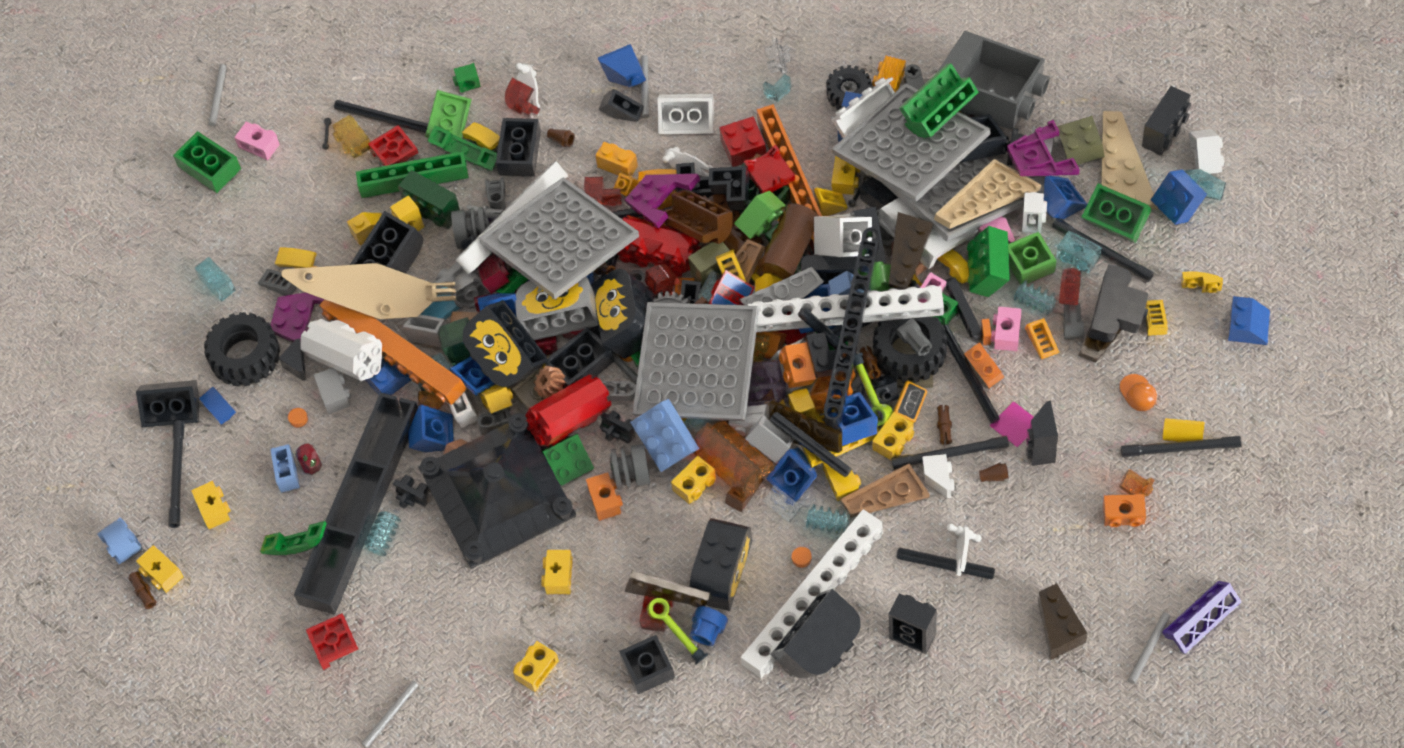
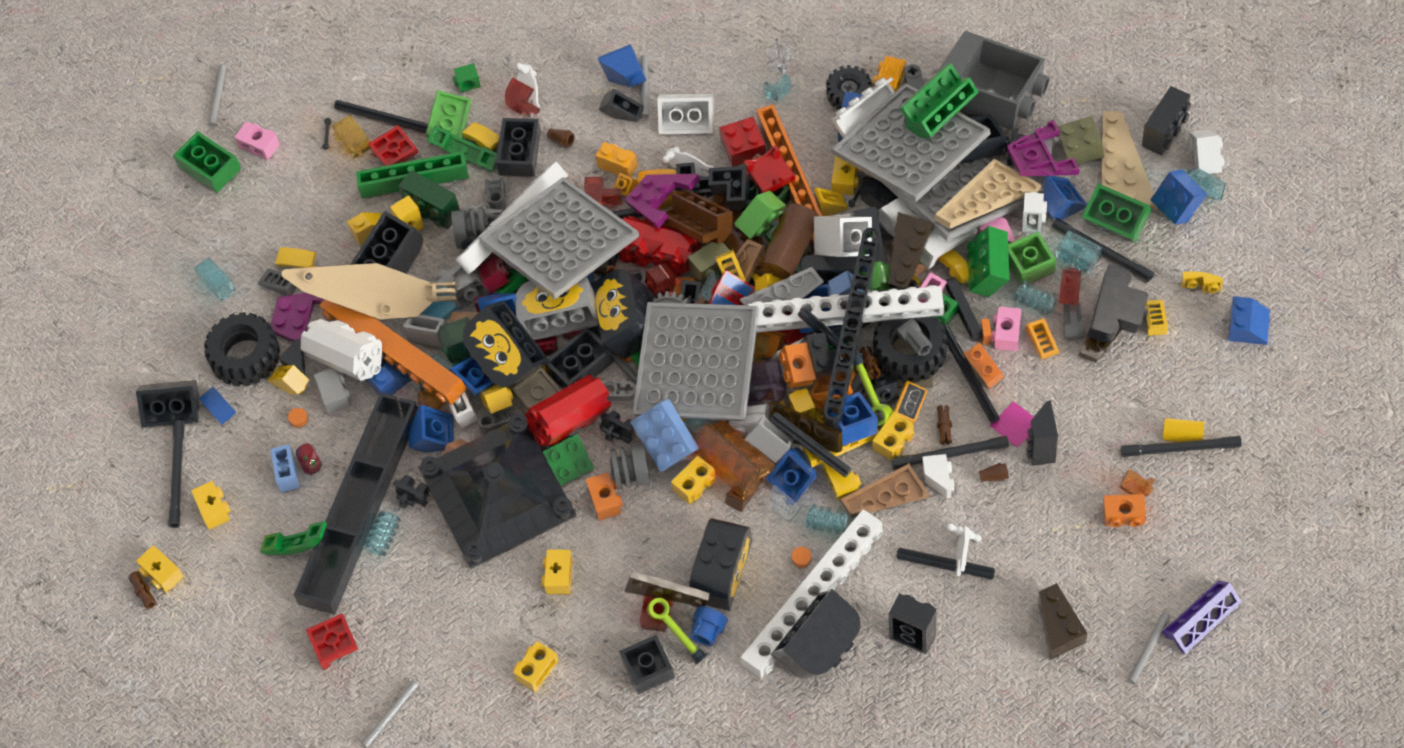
medium blue brick [97,517,142,564] -> none
nougat gear [533,366,566,398] -> none
orange cap [1120,374,1157,411] -> none
none -> yellow slope [267,365,309,395]

